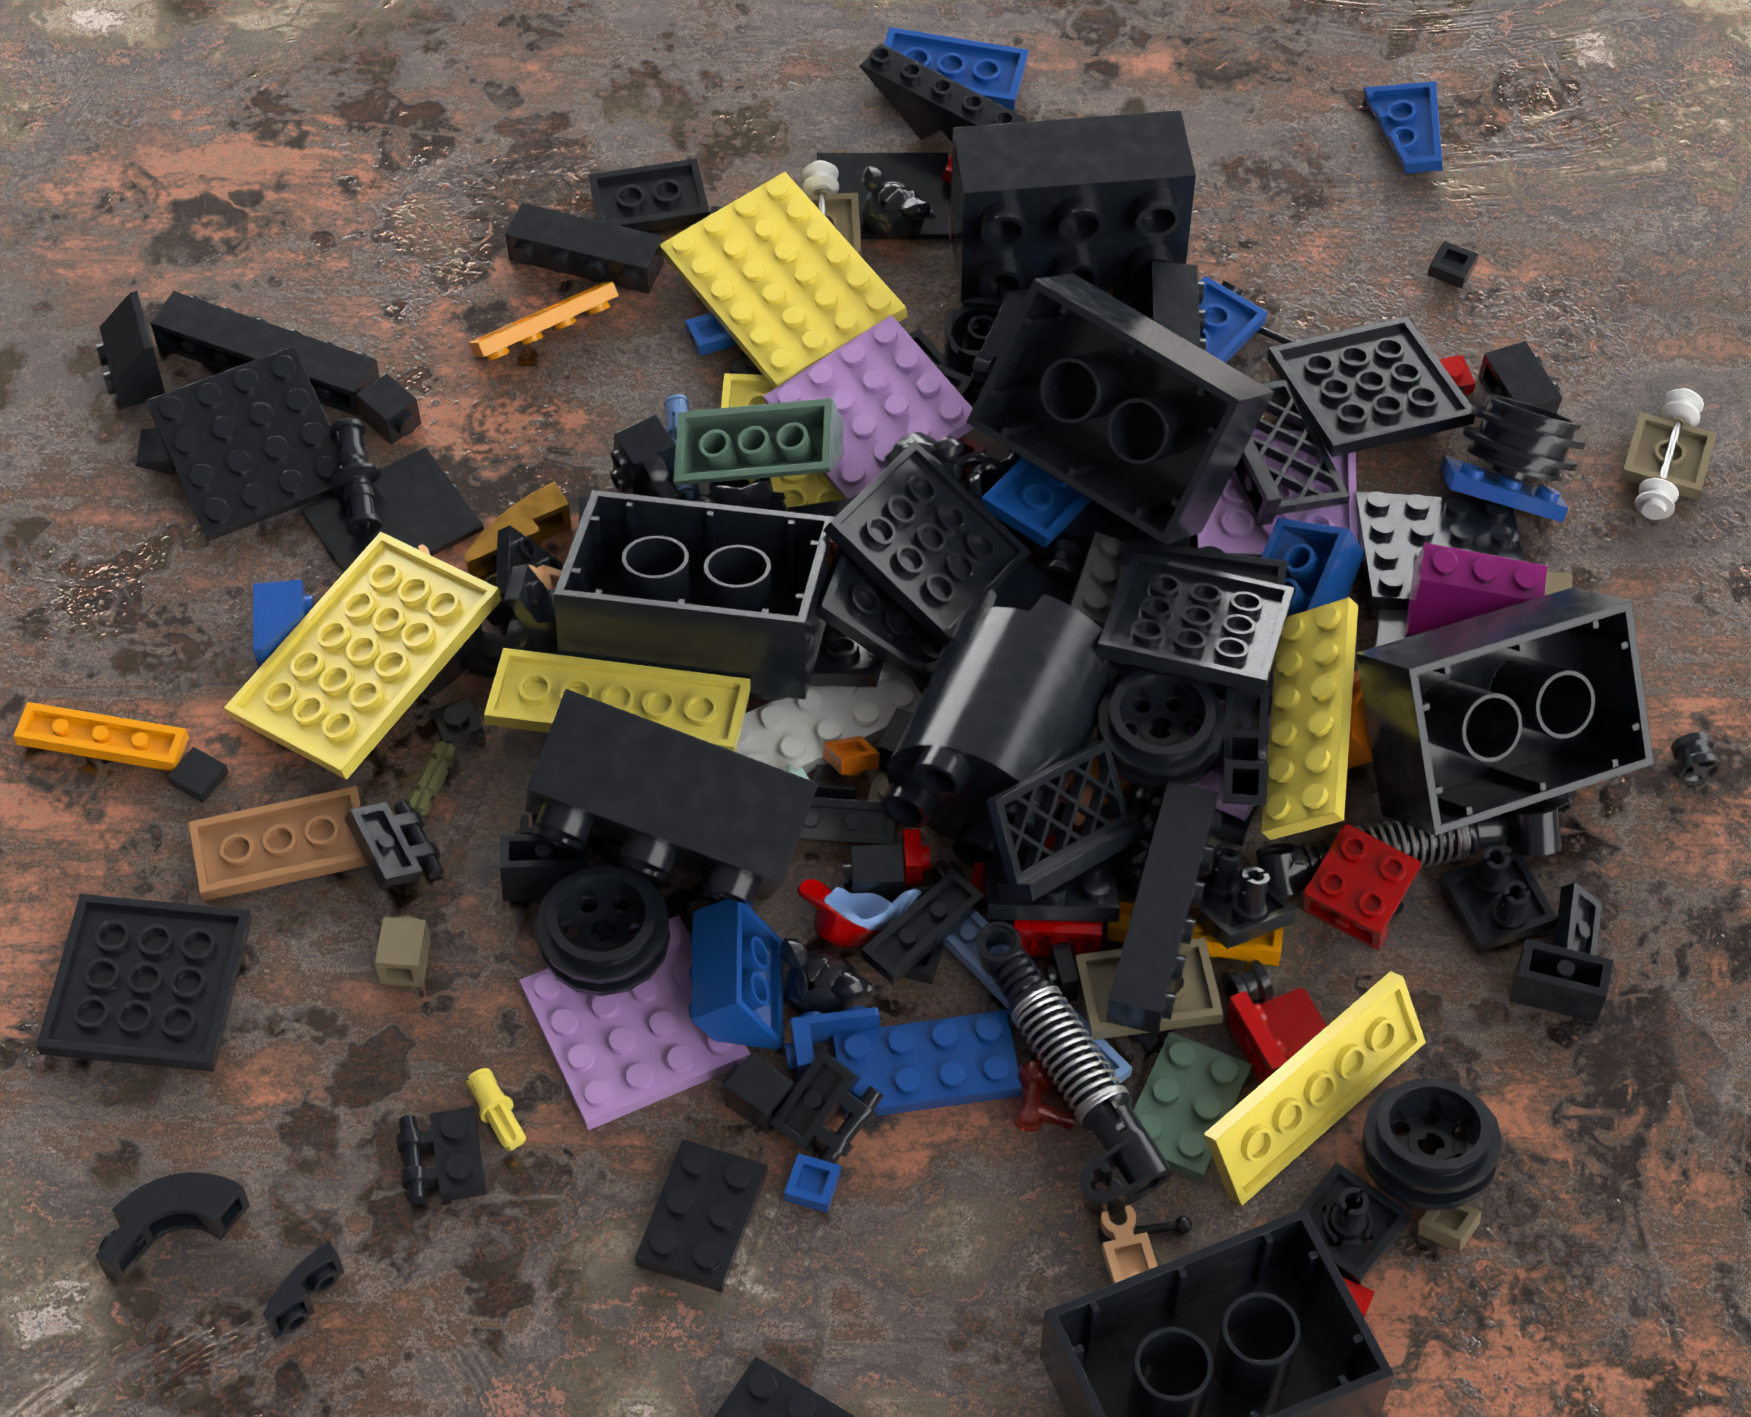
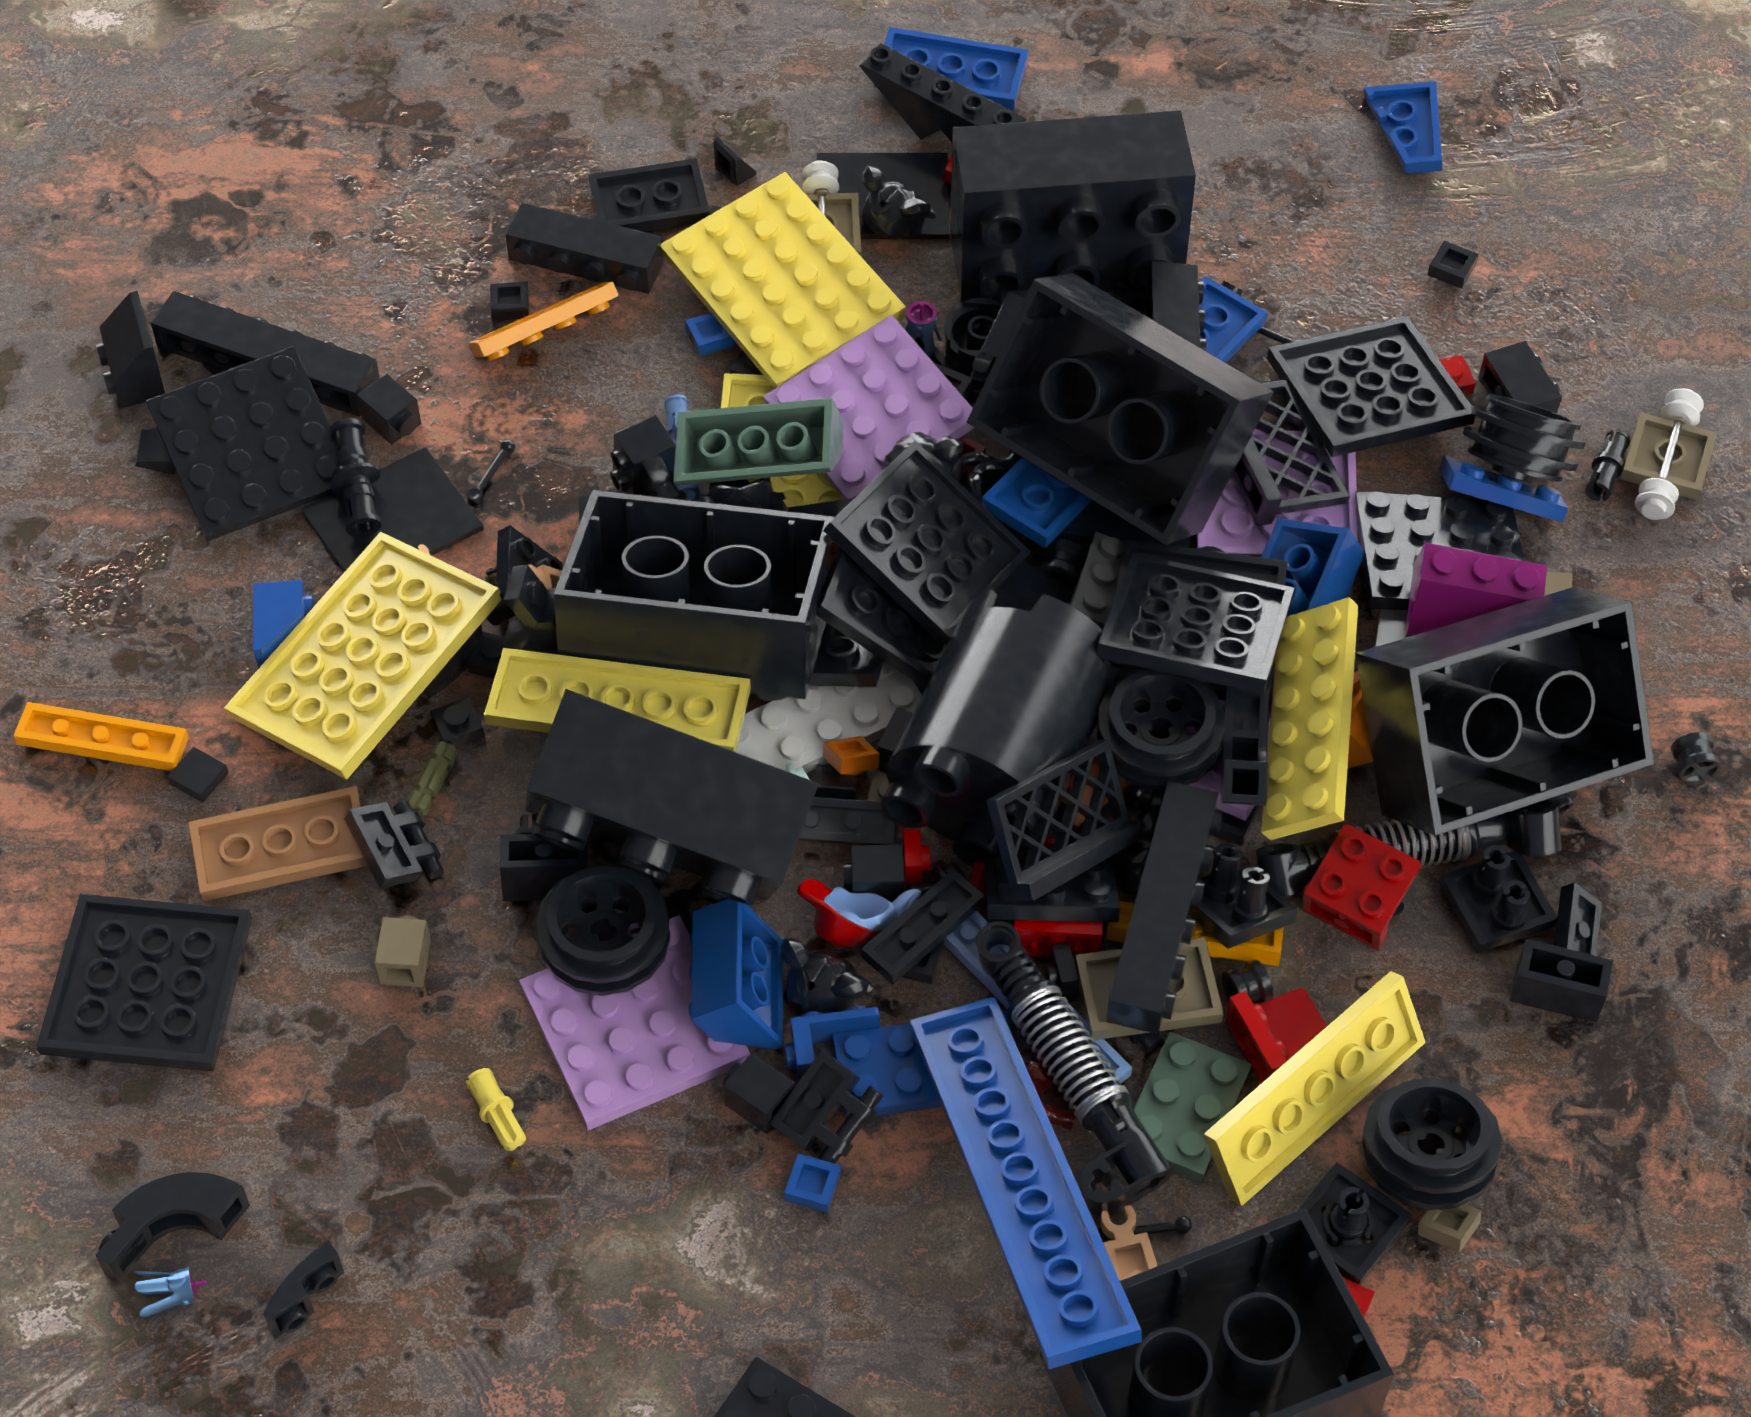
black plate [396,1106,487,1204] -> none
pearl gold slope [464,482,572,581] -> none
black plate [635,1139,768,1293] -> none
none -> flat silver piece [134,1267,207,1318]
none -> black hinge [467,439,516,505]
none -> black tile [490,281,530,321]
none -> black slope [713,137,757,186]
none -> piece [905,301,942,356]
none -> blue plate [910,997,1142,1370]
none -> black pin [1585,429,1631,501]

